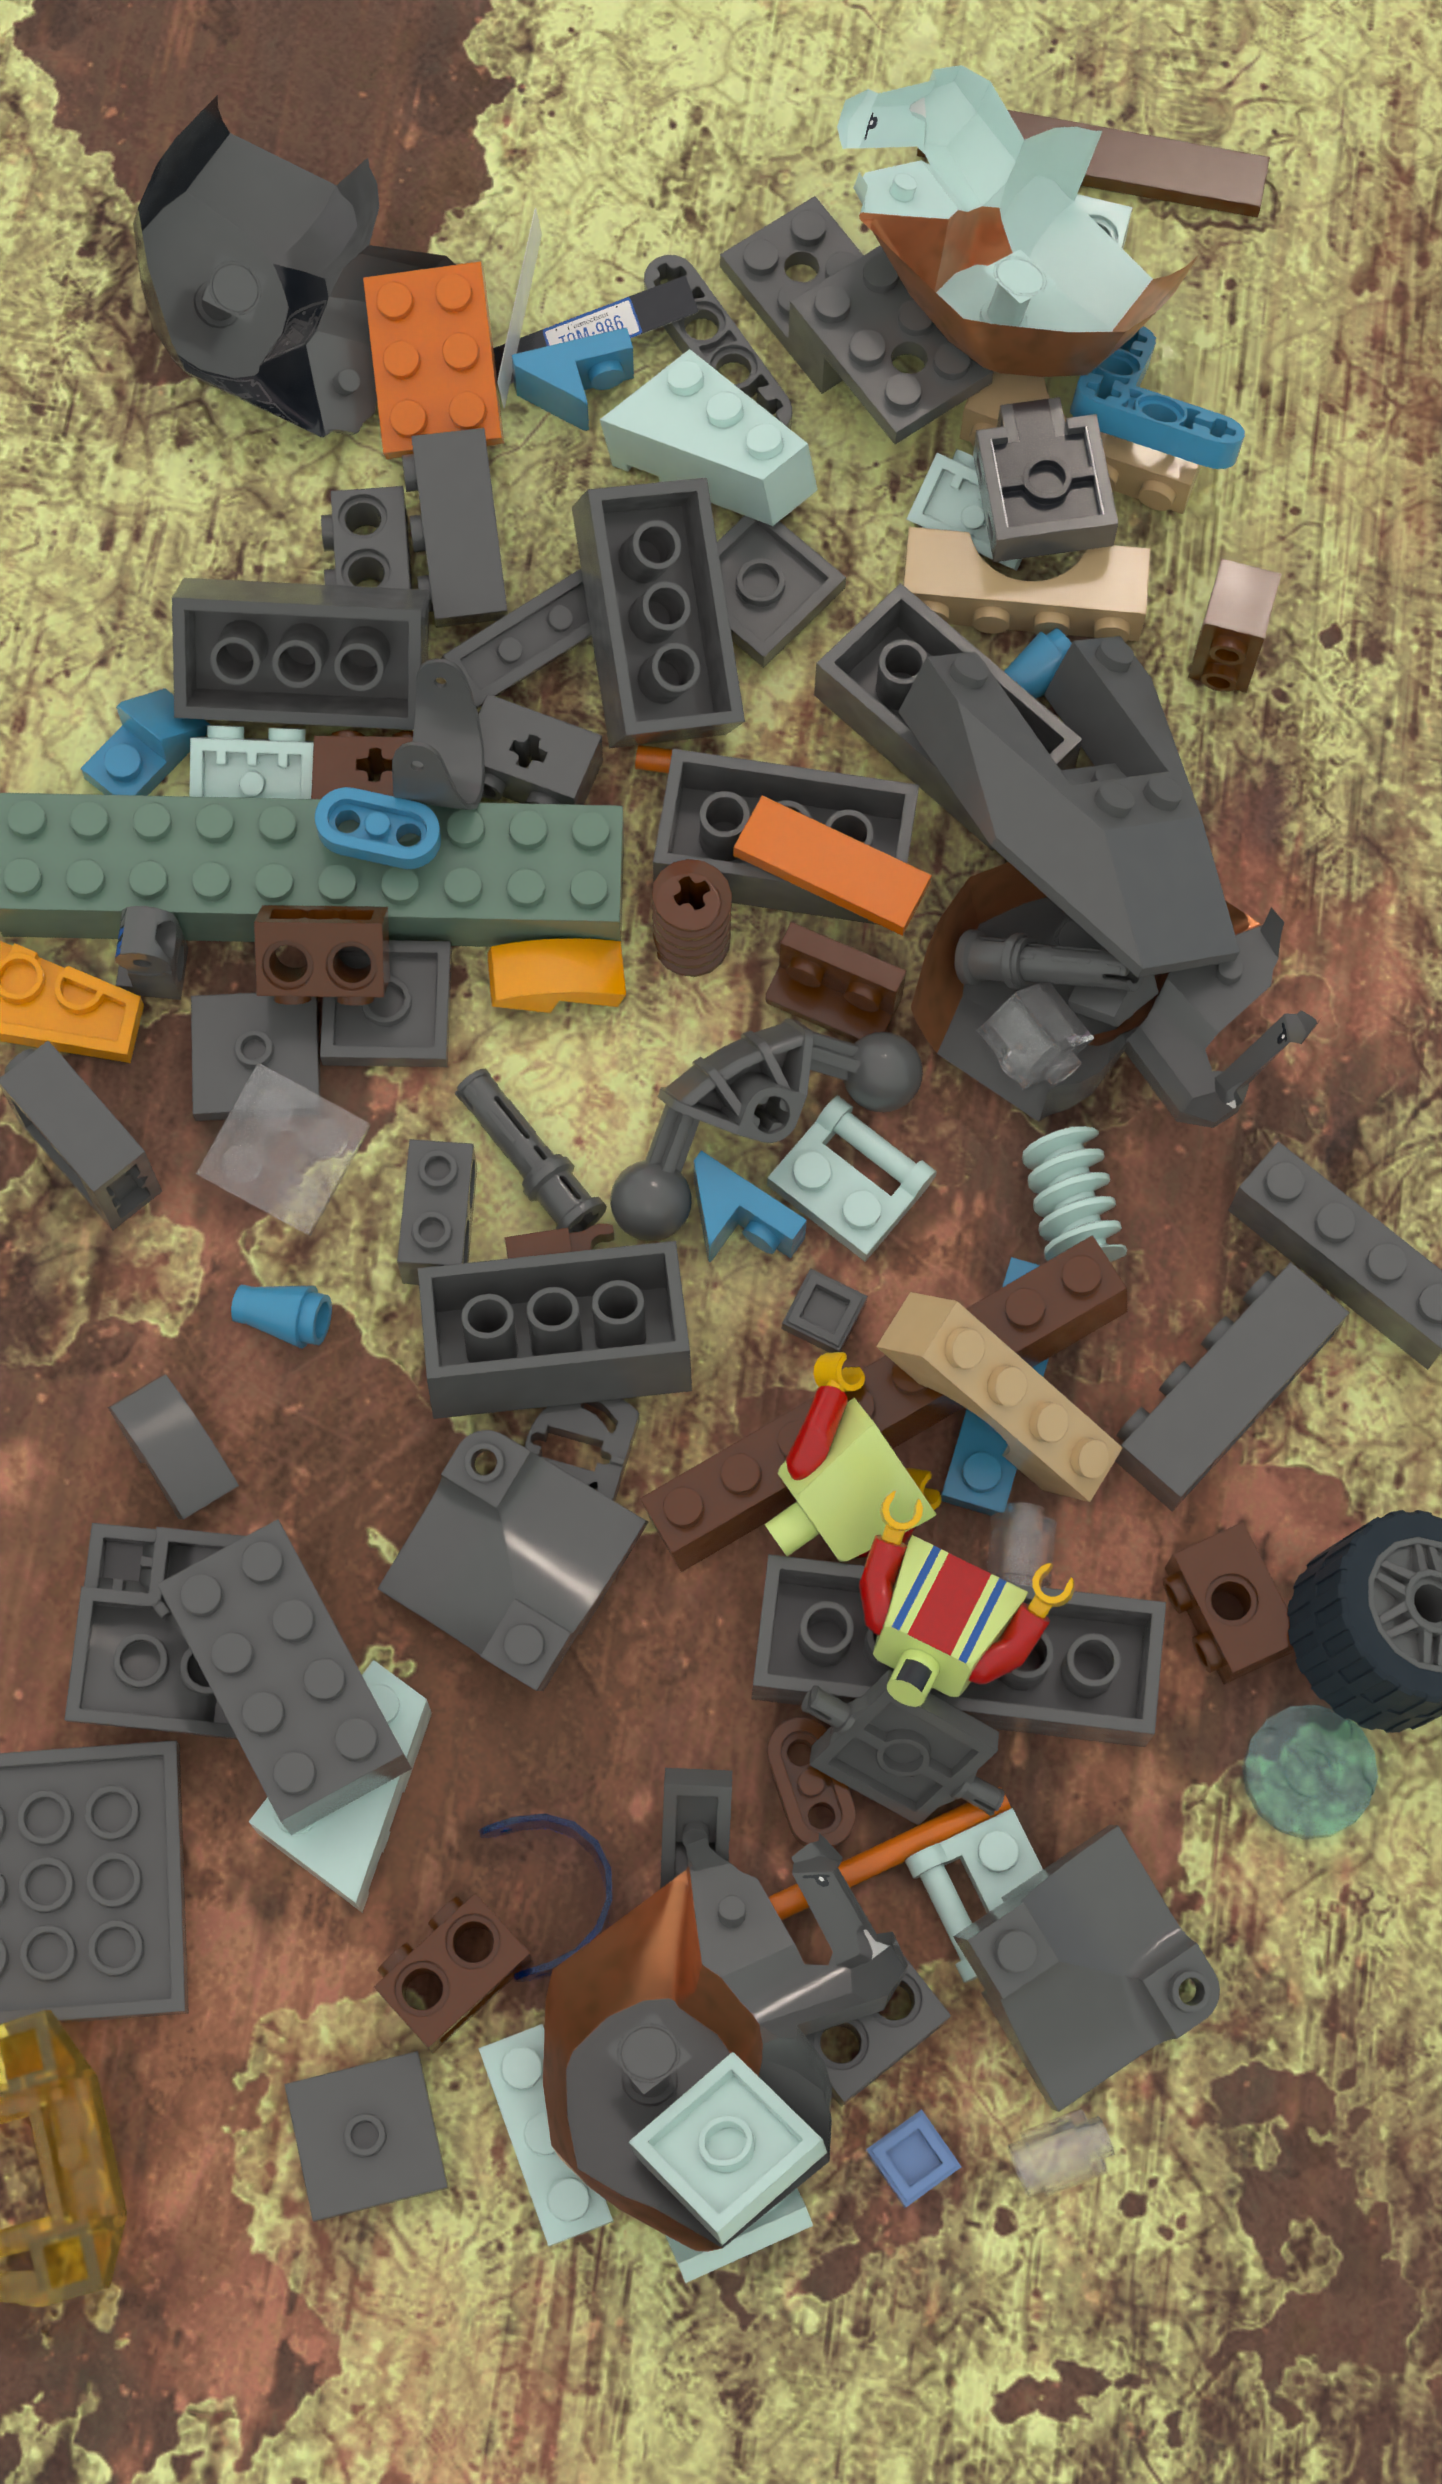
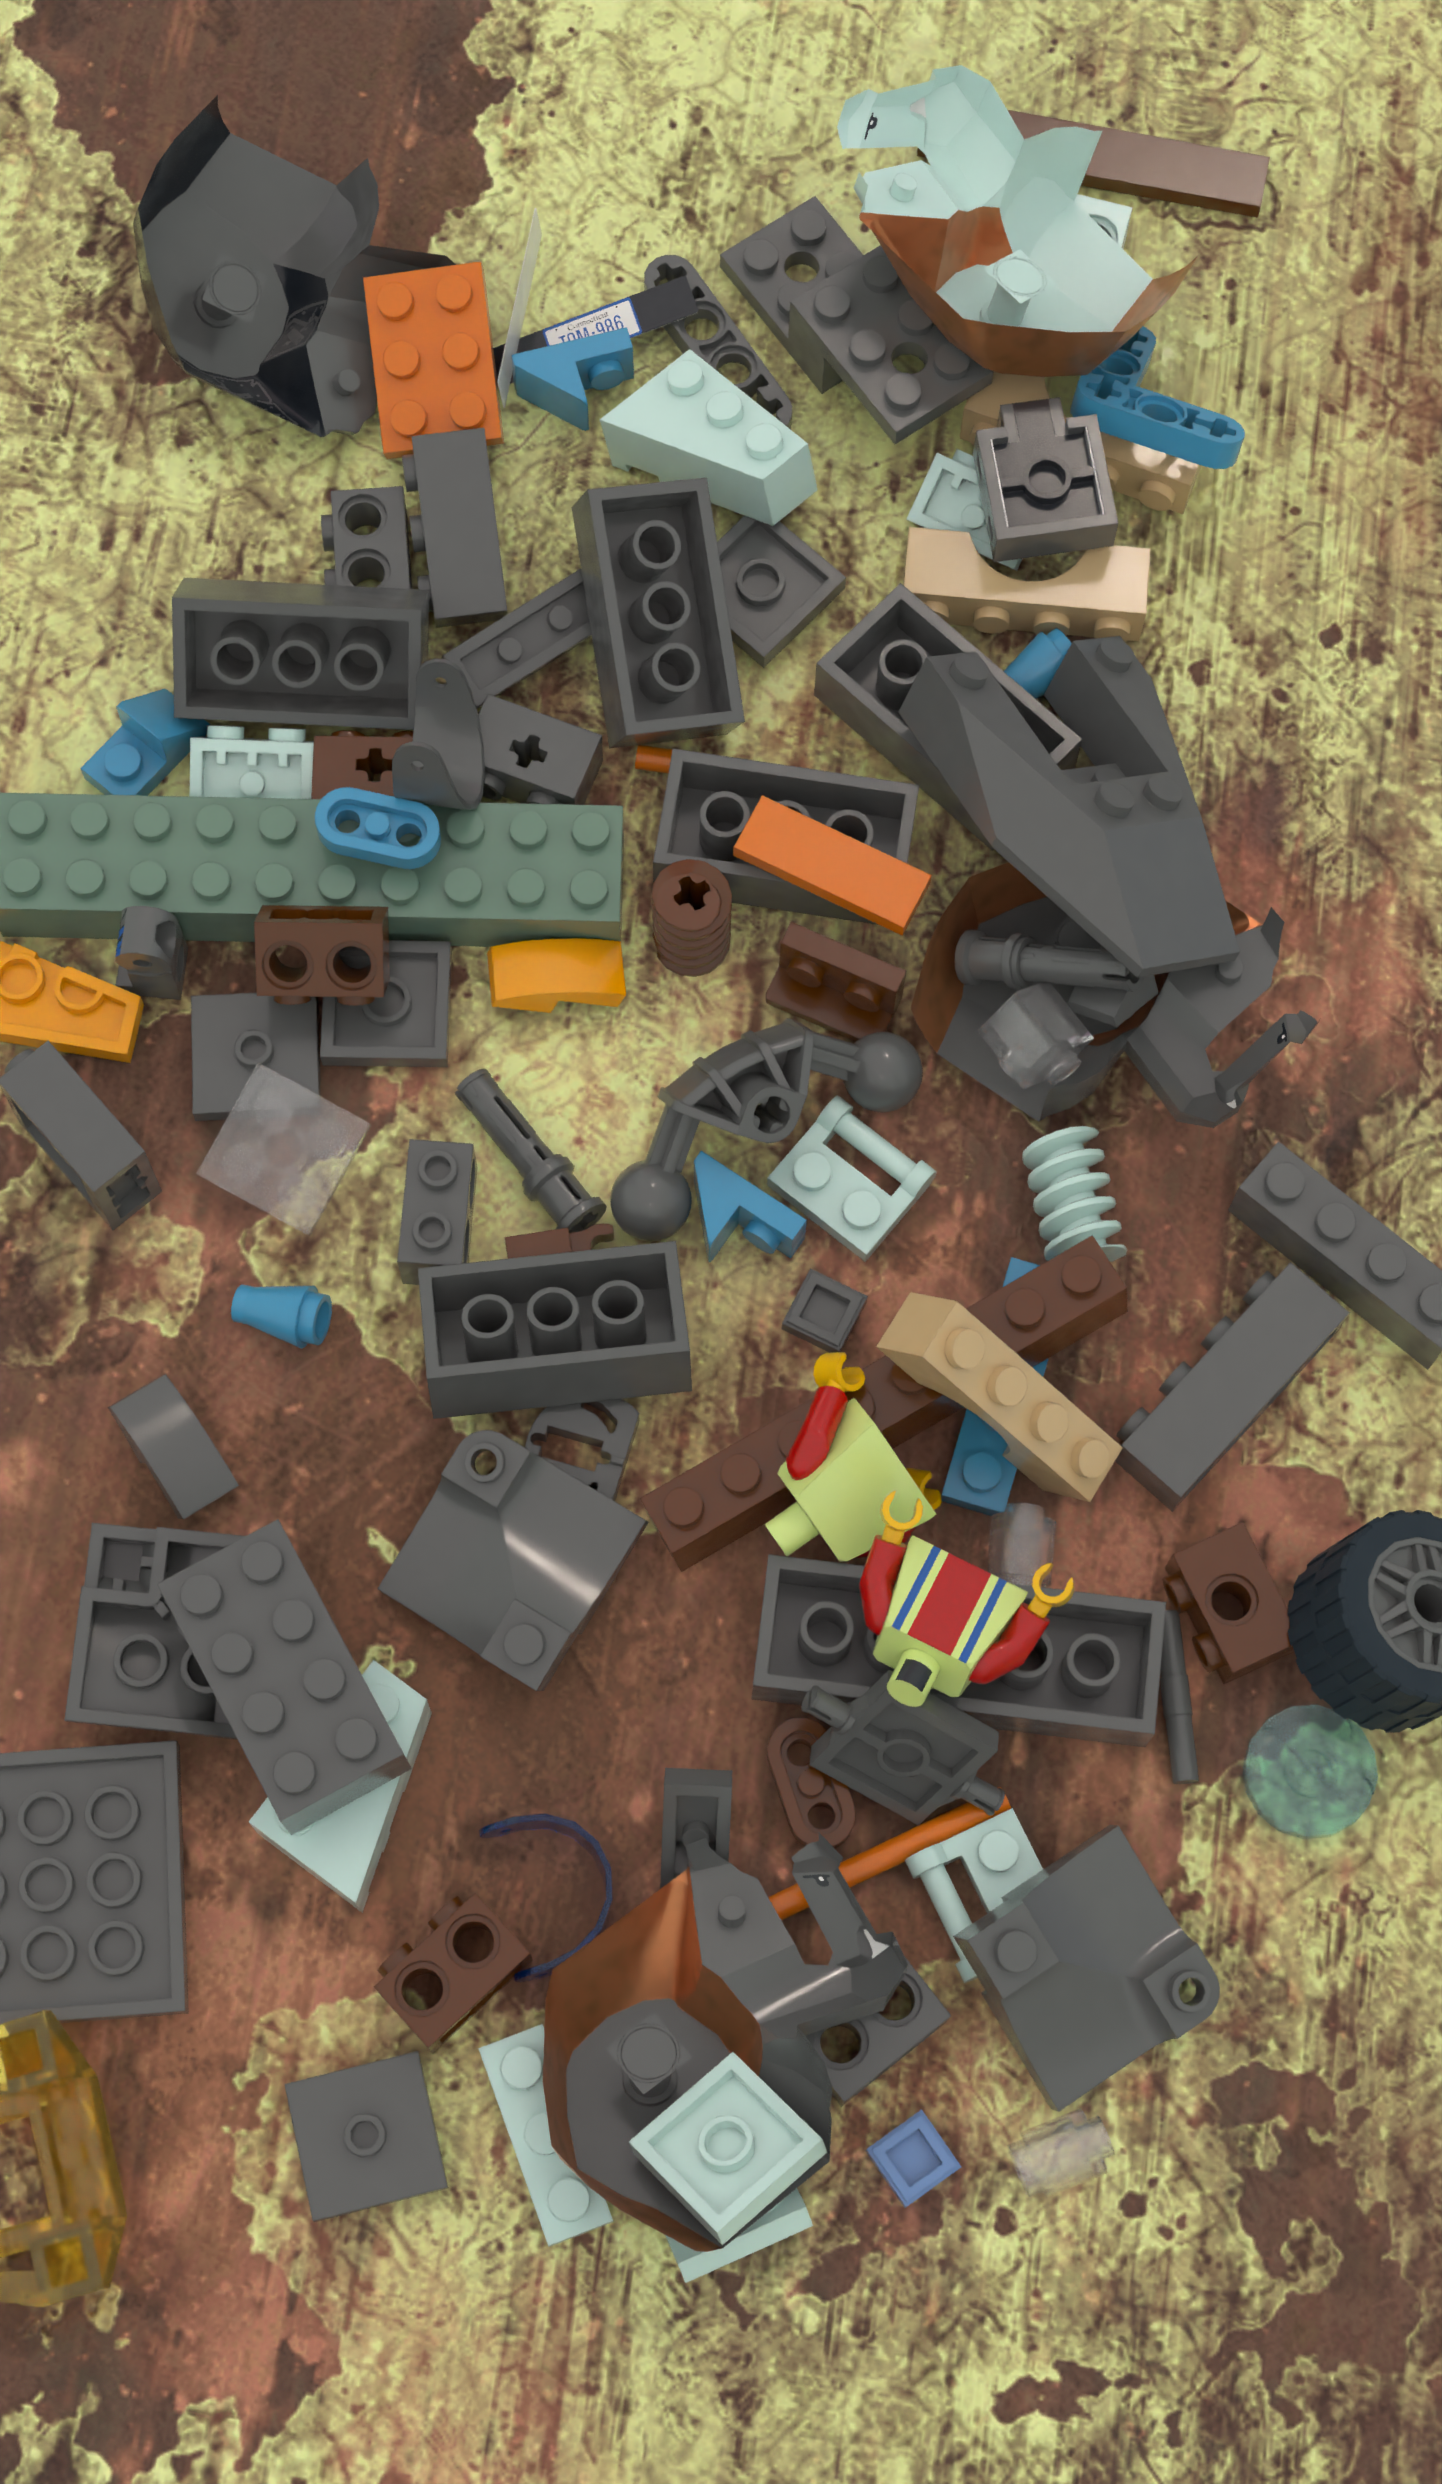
brick [1188,558,1281,693] -> none
none -> dark grey piece [1159,1610,1199,1784]

